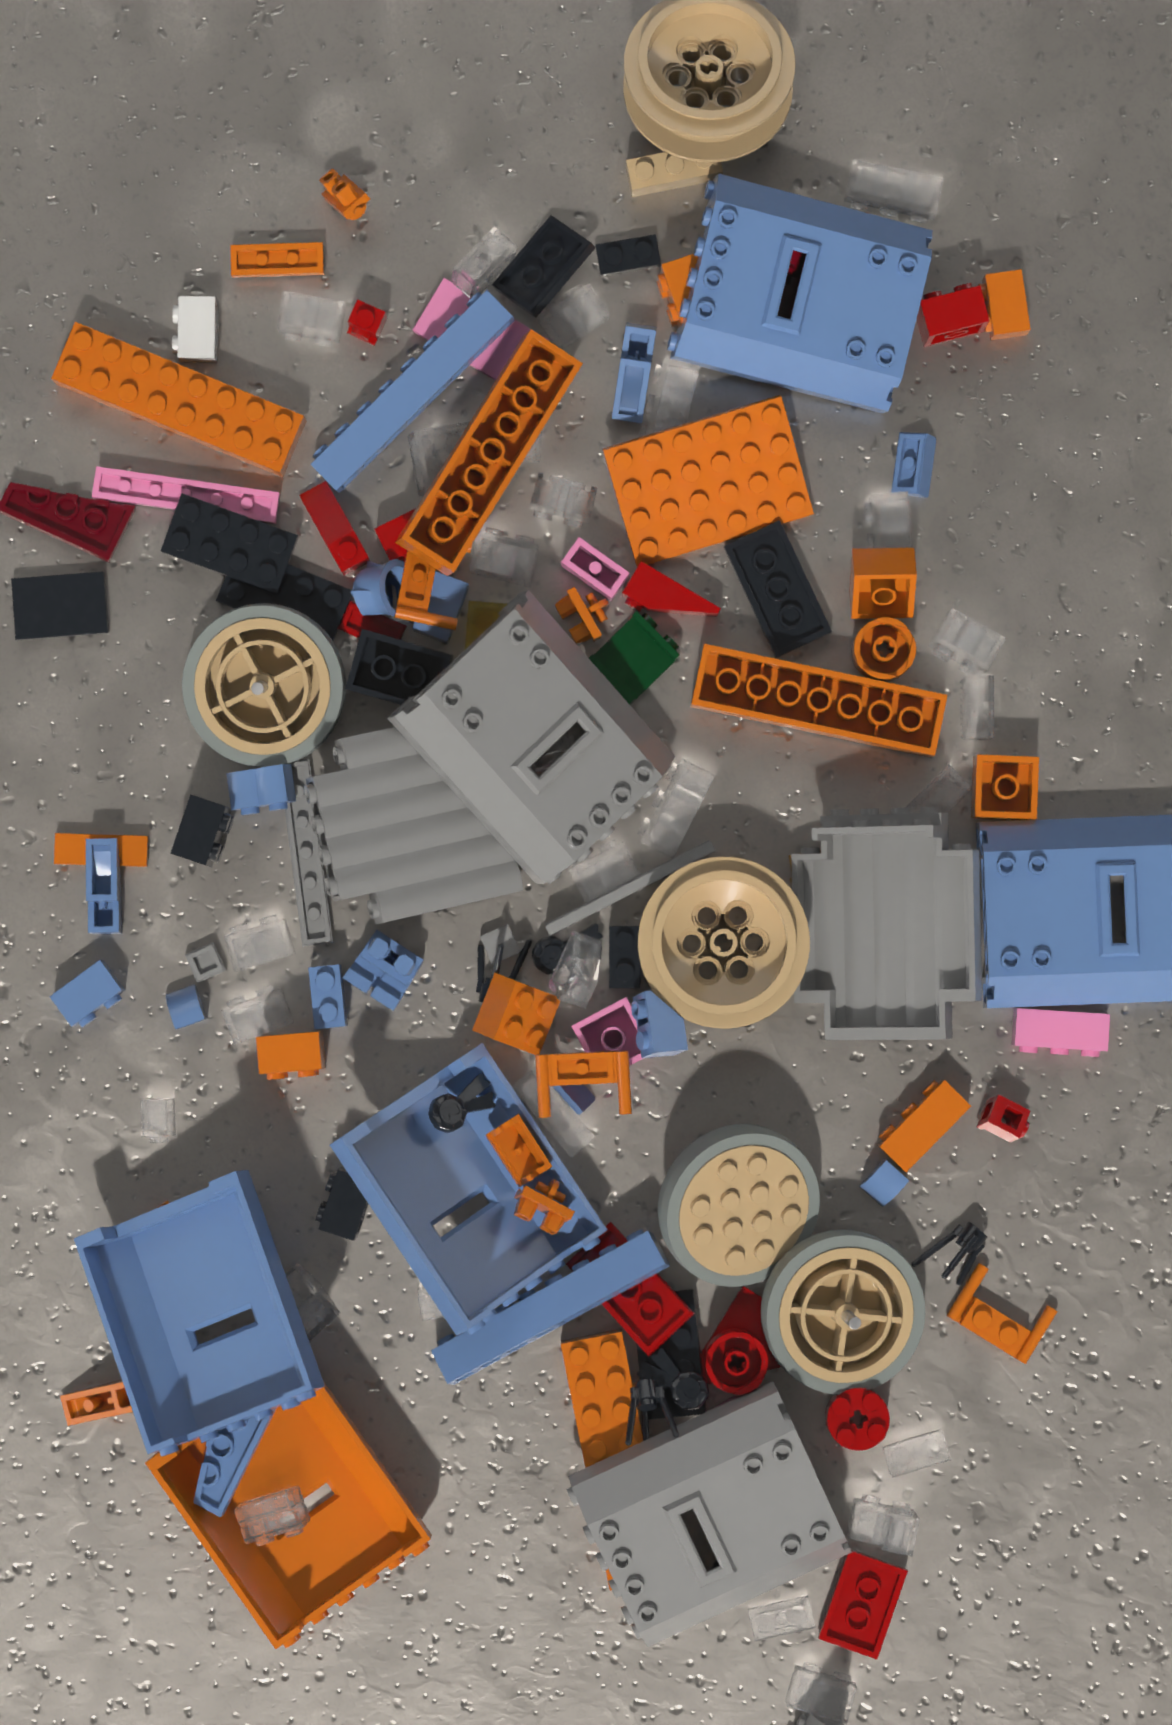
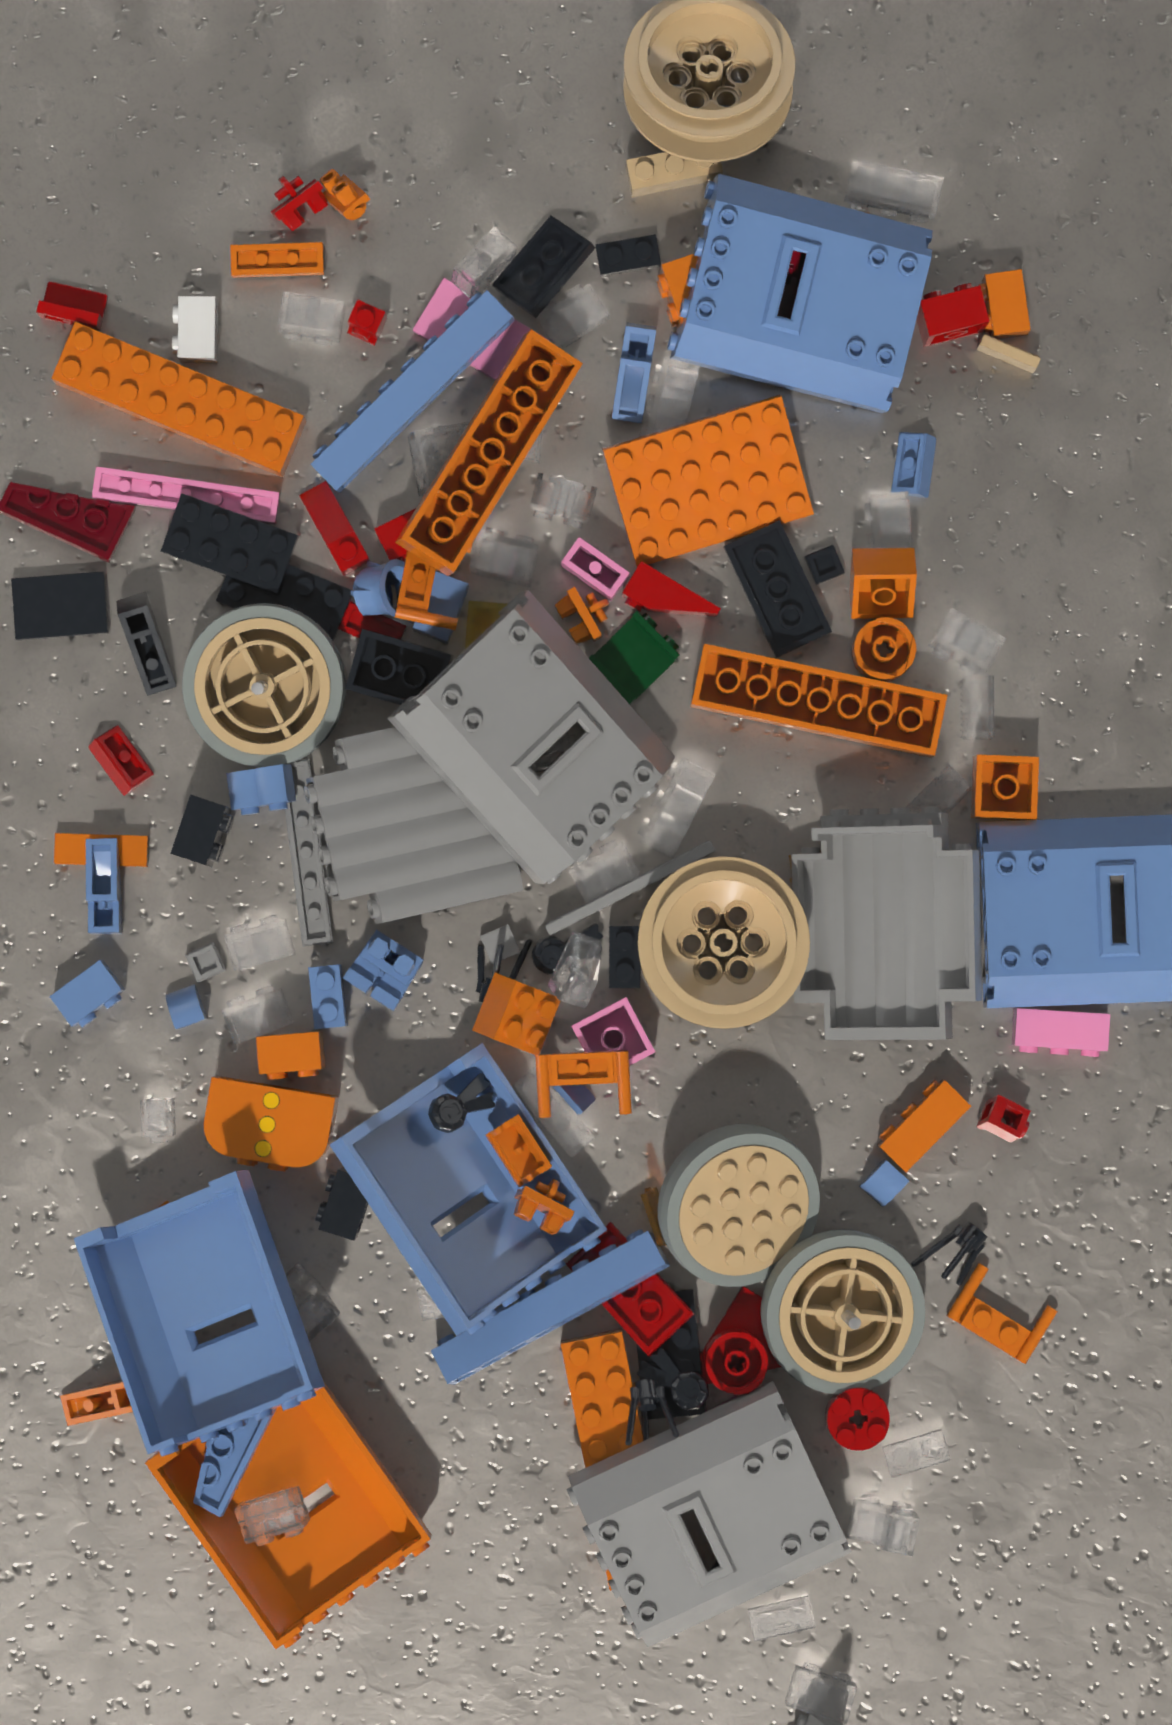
medium blue slope [631,990,688,1058] -> none
red plate [818,1549,908,1660] -> none
none -> red panel [36,282,108,331]
none -> red slope [88,725,154,796]
none -> black slope [116,592,177,696]
none -> orange brick [204,1076,339,1172]
none -> red hips [270,176,328,231]
none -> clear orange piece [640,1186,666,1247]
none -> black tile [804,545,845,585]
none -> tan tile [977,334,1041,373]

